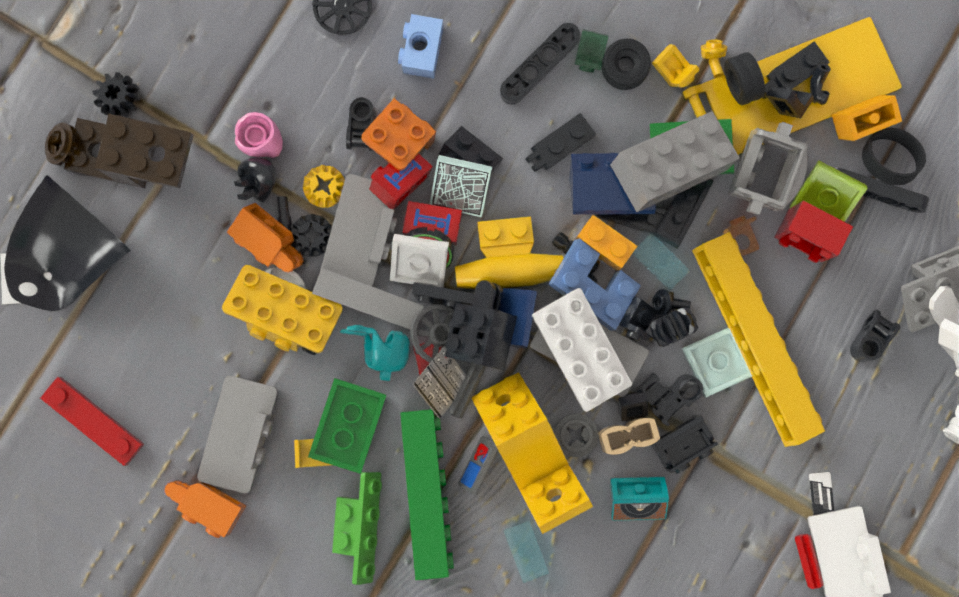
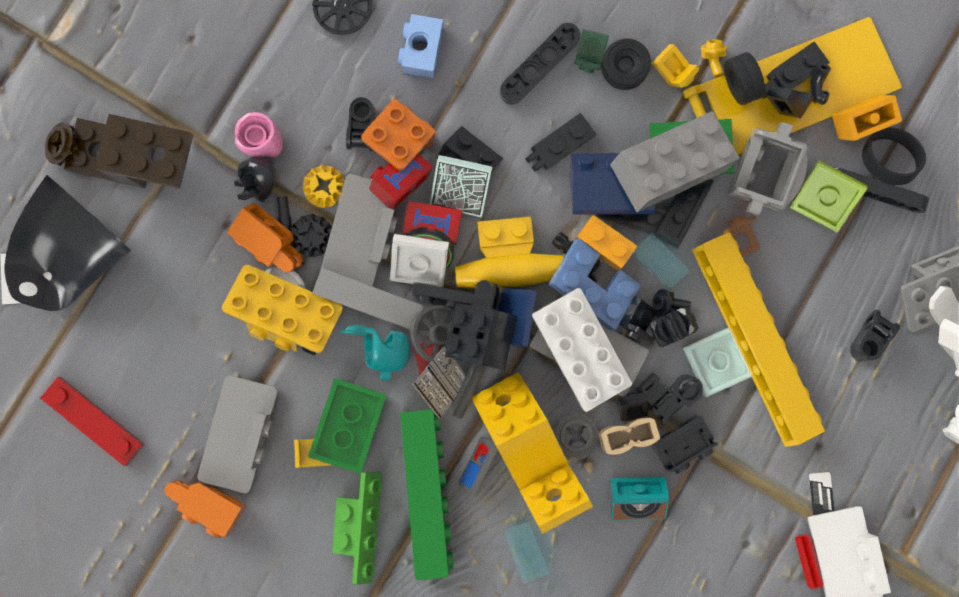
black gear [92,72,141,117] -> none
red container [774,201,853,263] -> none

